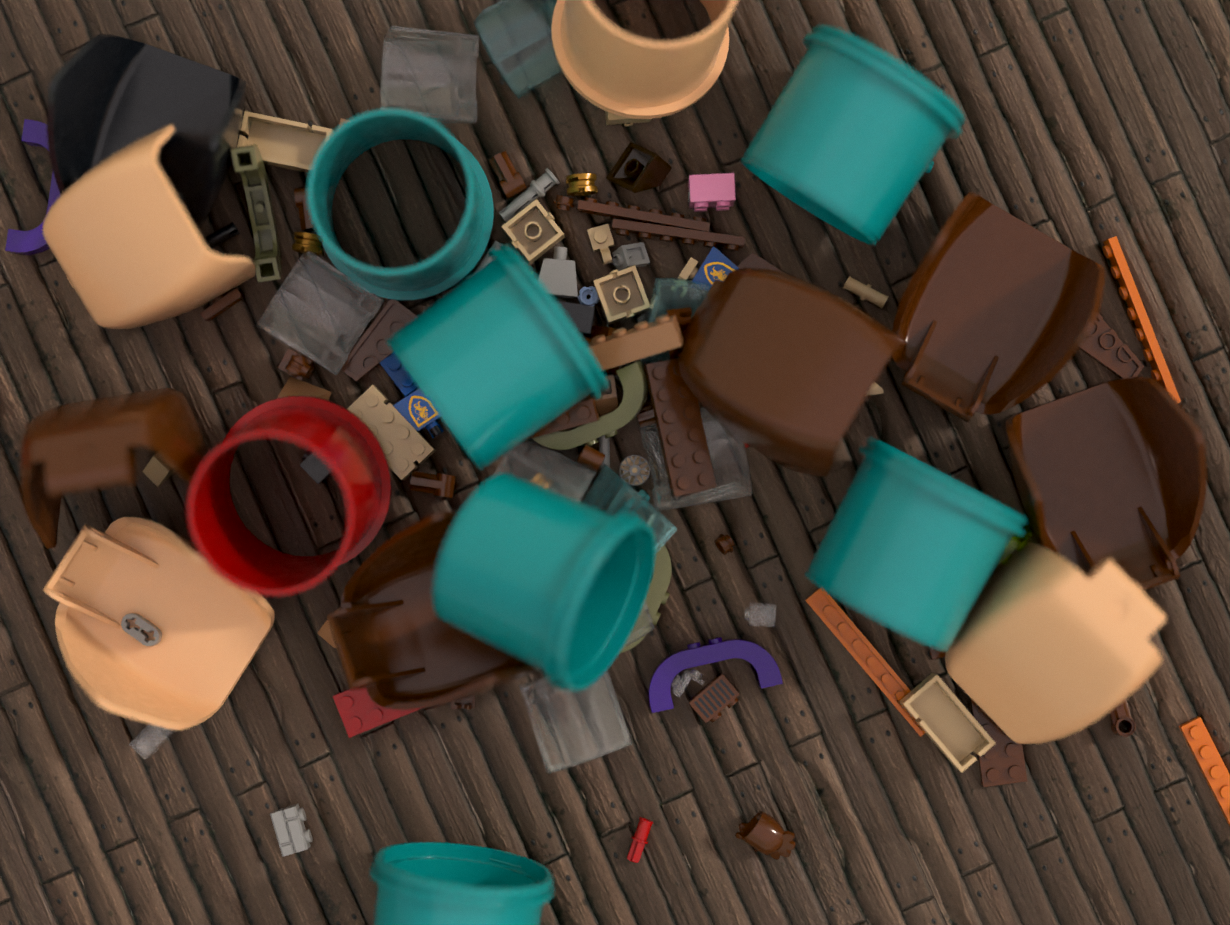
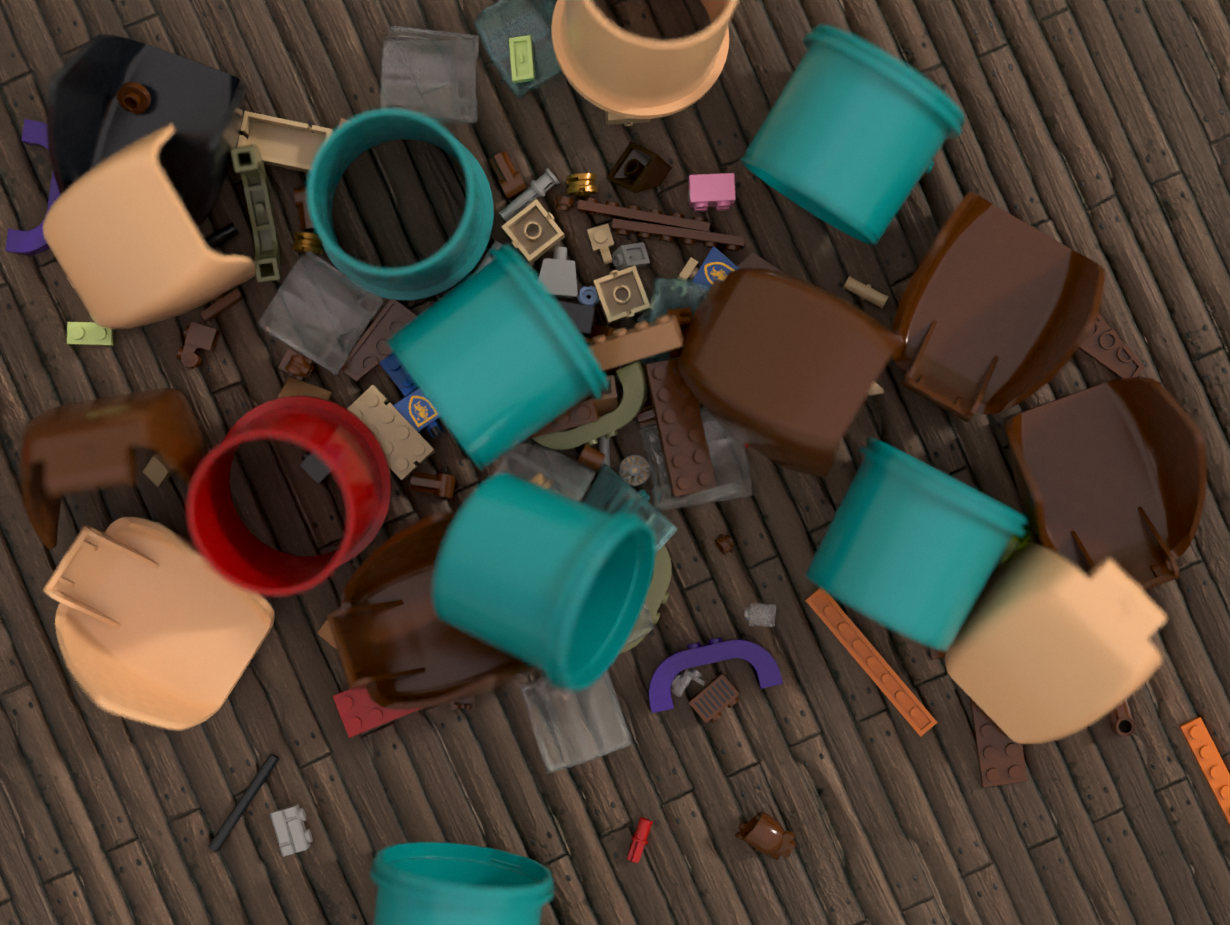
light grey beam [121,613,162,646] -> none
clear brick [129,724,176,760] -> none
tan piece [899,673,996,773] -> none
orange plate [1103,236,1181,403] -> none
none -> yellowish green plate [67,322,114,346]
none -> reddish brown plate [117,82,151,114]
none -> reddish brown brick [177,322,221,368]
none -> black piece [208,753,280,852]
none -> yellowish green plate [509,35,536,83]

